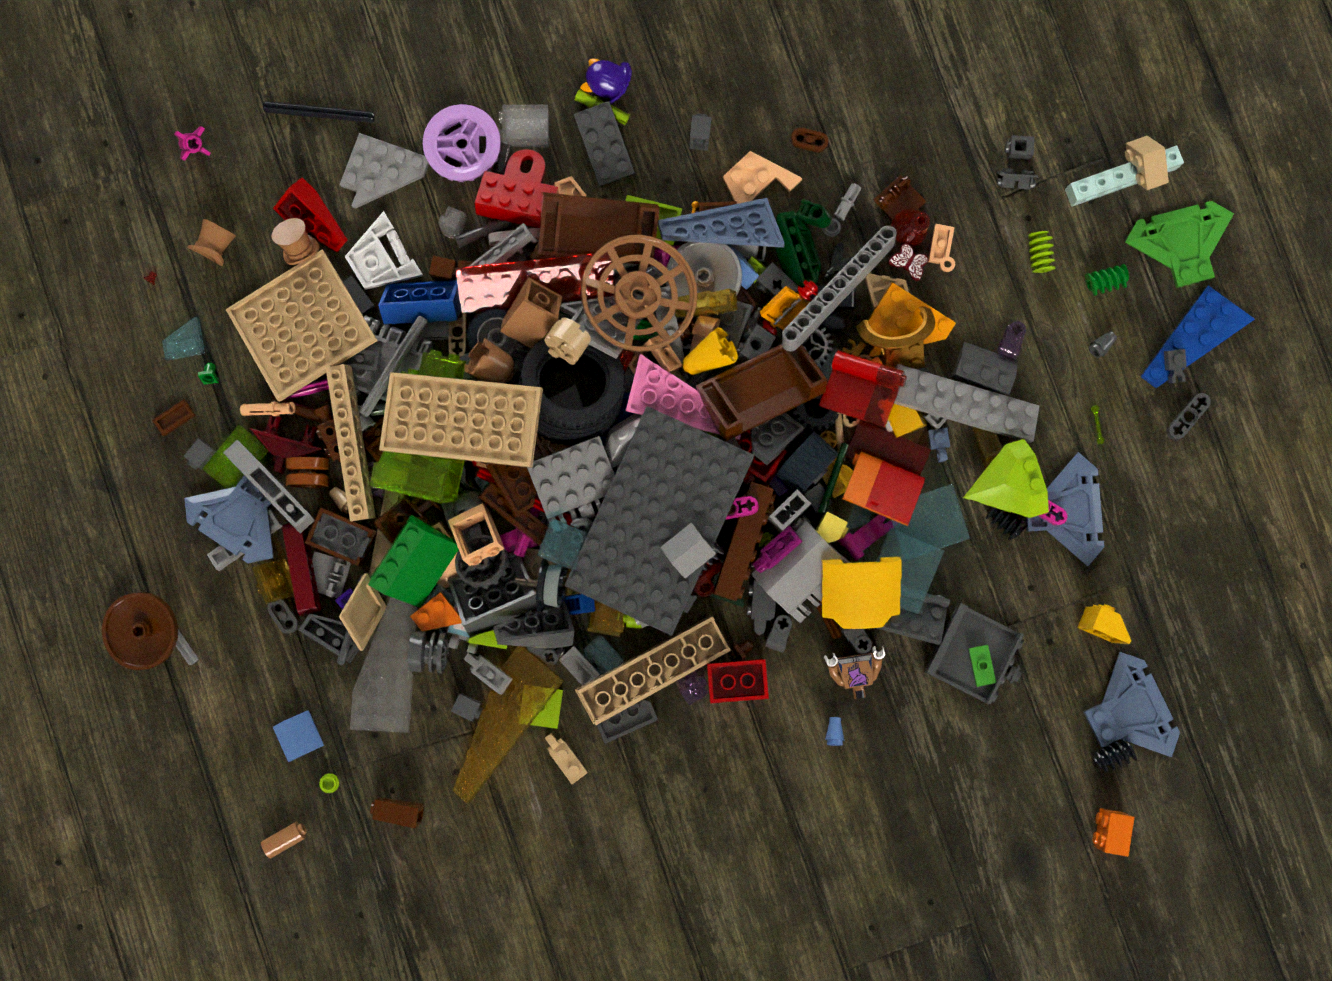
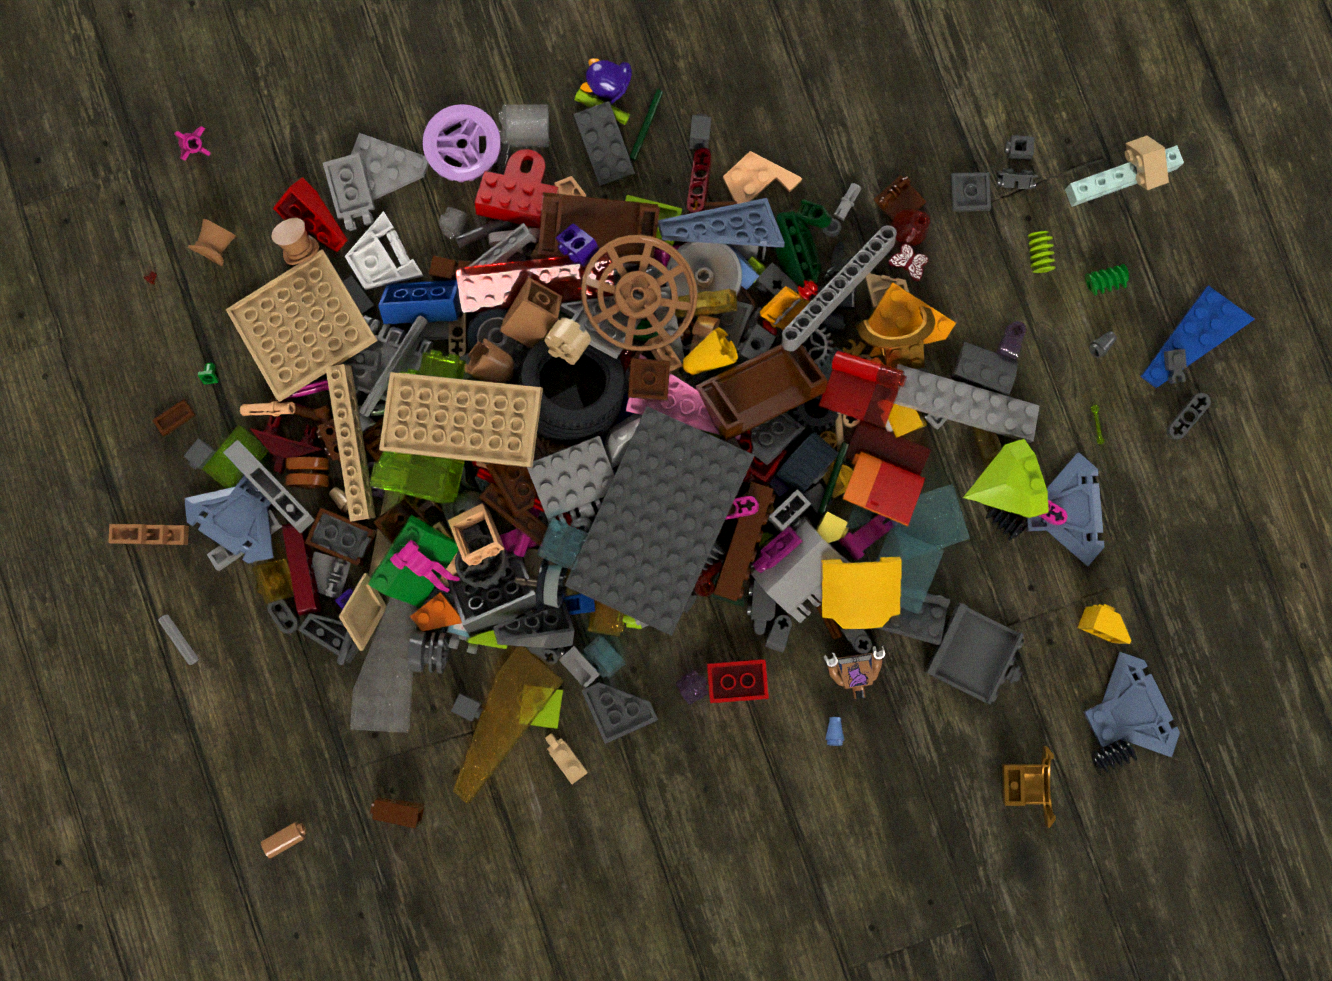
reddish brown dish [102,592,178,670] -> none
clear light blue wing [162,317,205,361] -> none
black axle [263,101,375,123] -> none
medium blue slope [273,710,324,762] -> none
lime plate [319,773,339,793] -> none
light grey hinge [464,653,513,695] -> none
tan tile [575,615,731,725] -> none
light grey slope [660,522,716,578] -> none
reddish brown piece [731,640,754,660] -> none
reddish brown plate [791,127,828,153] -> none
sand blue plate [927,428,950,462] -> none
light nougat hinge [928,224,955,272] -> none
bright green plate [968,645,996,687] -> none
orange brick [1092,808,1134,857] -> none
bright green plate [1125,201,1234,288] -> none
none -> medium nougat slope [108,524,189,545]
none -> light grey tile [323,153,375,231]
none -> dark pink flag [390,540,460,592]
none -> dark purple brick [556,224,599,267]
none -> reddish brown plate [628,358,670,401]
none -> dark green bar [629,89,664,161]
none -> dark red beam [687,148,712,214]
none -> dark grey plate [950,172,991,212]
none -> pearl gold piece [1002,746,1056,828]

